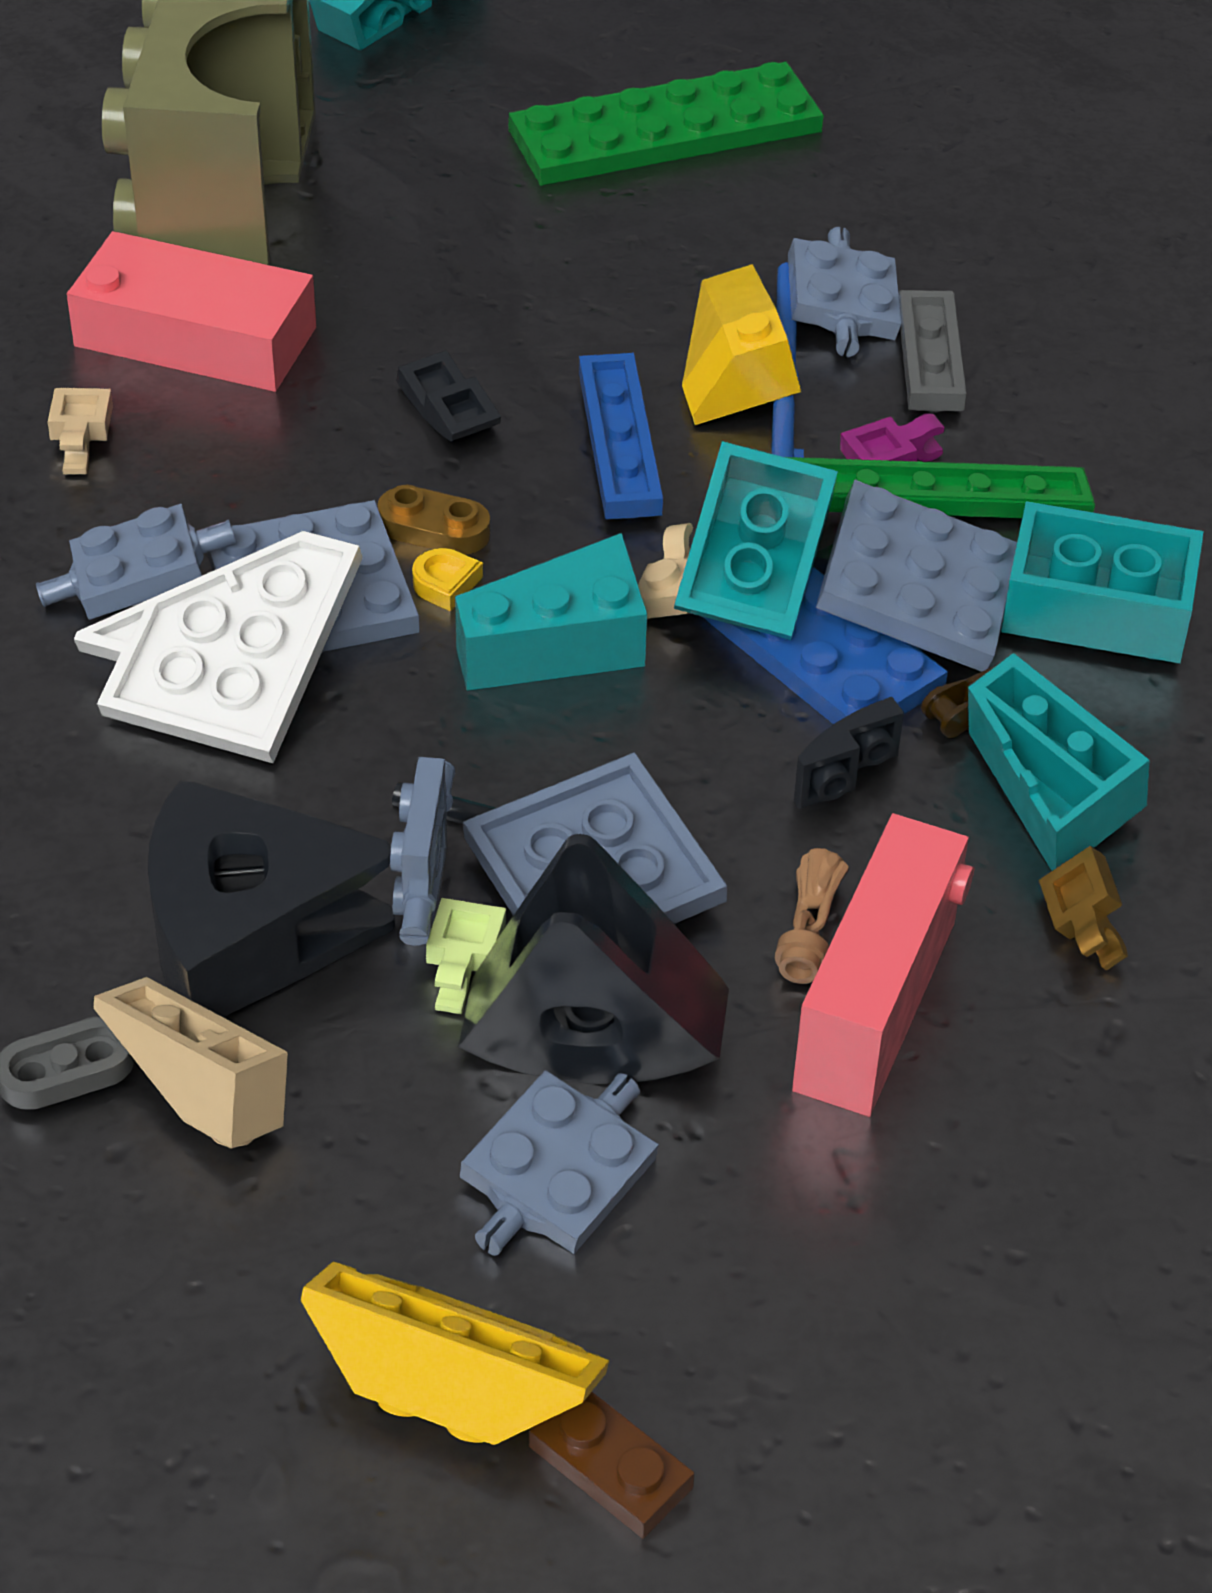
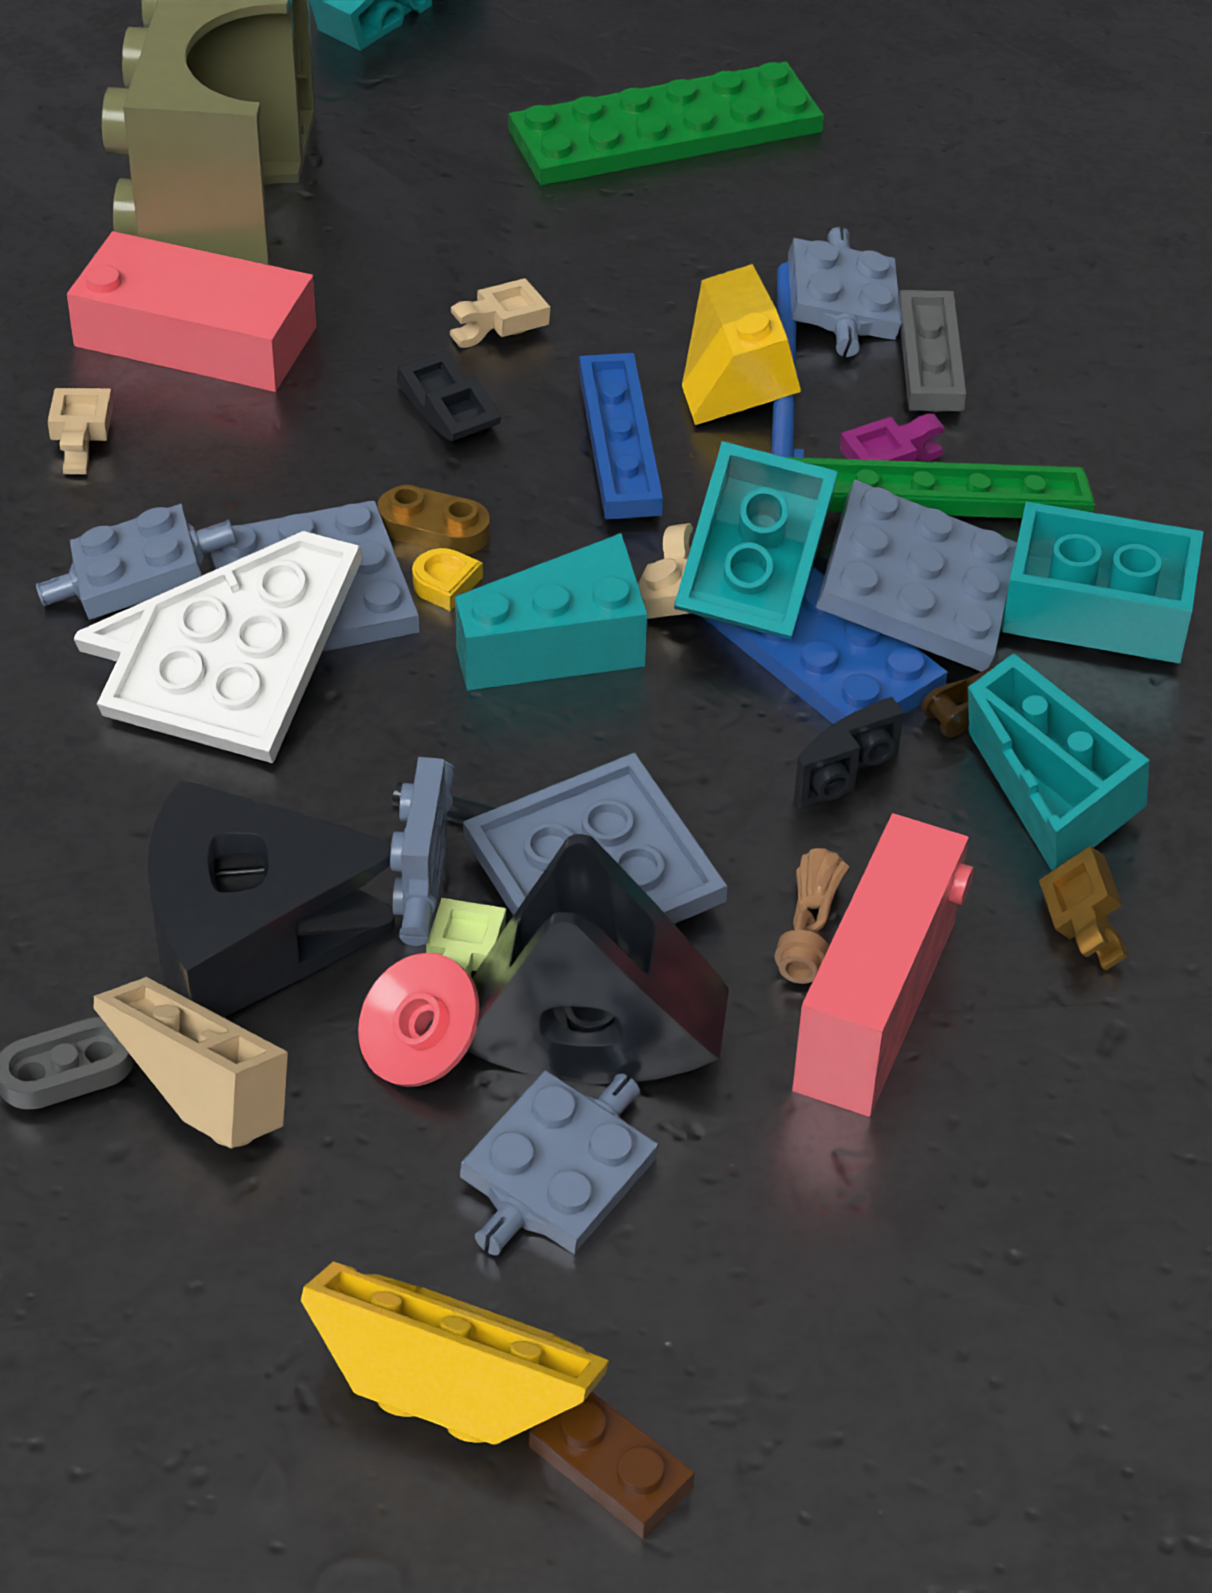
none -> coral dish [358,953,480,1087]
none -> tan plate [450,278,550,348]

